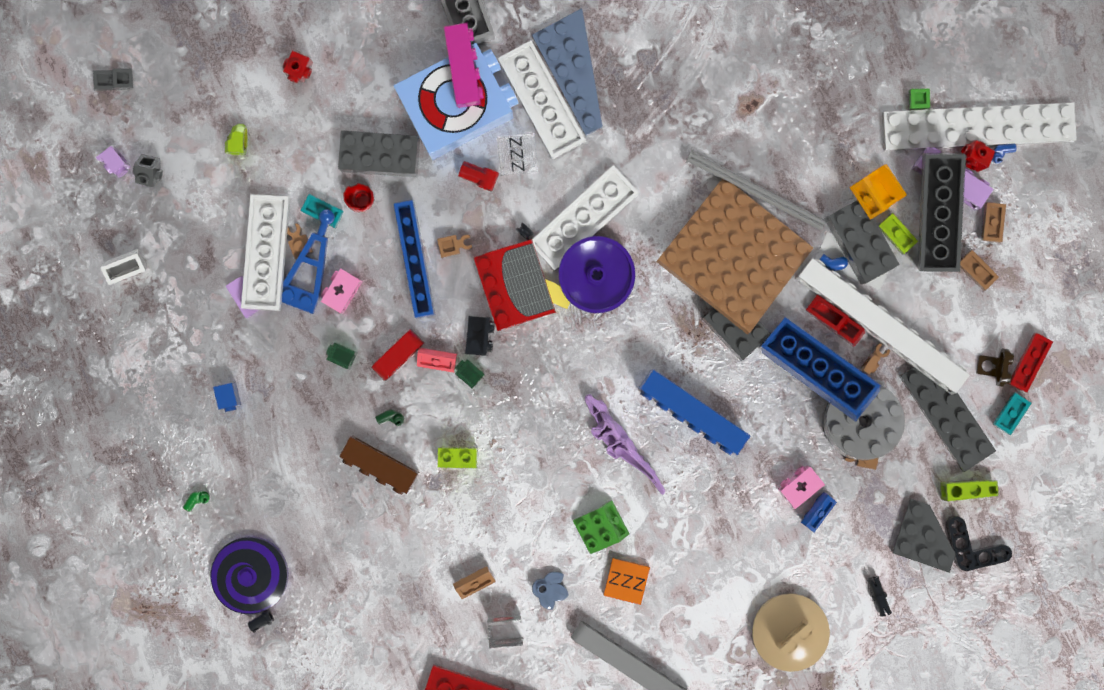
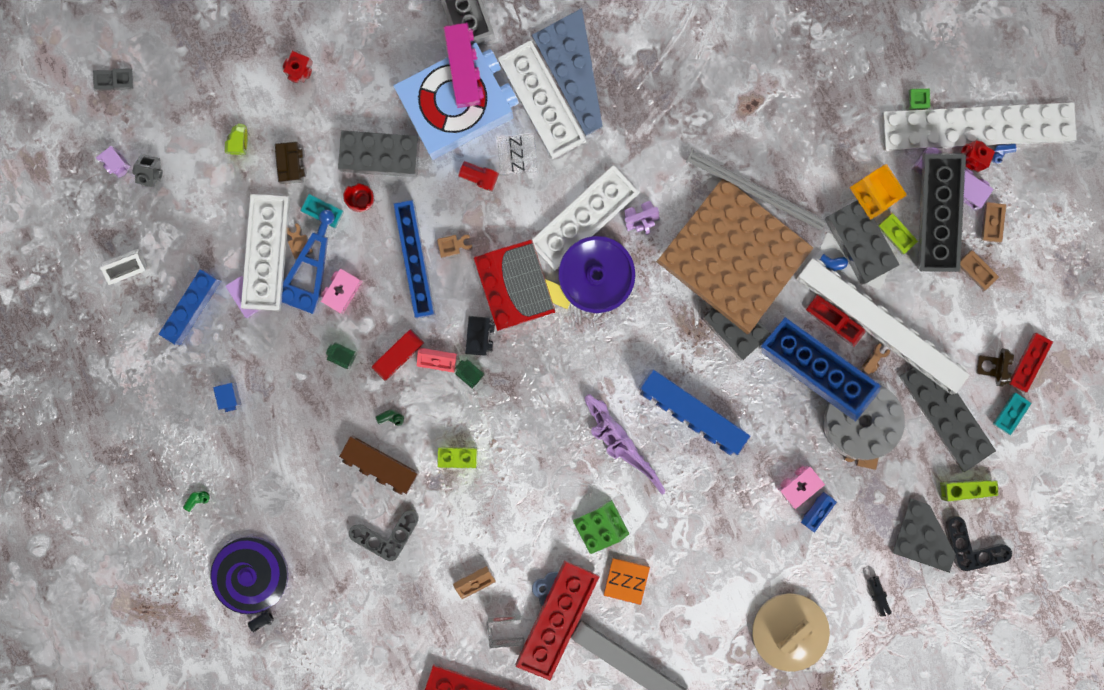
black bush [516,223,534,241] -> none
none -> blue brick [158,269,221,345]
none -> dark brown brick [275,142,306,184]
none -> dark grey beam [349,510,419,561]
none -> red plate [515,560,600,681]
none -> lavender hips [624,201,660,235]

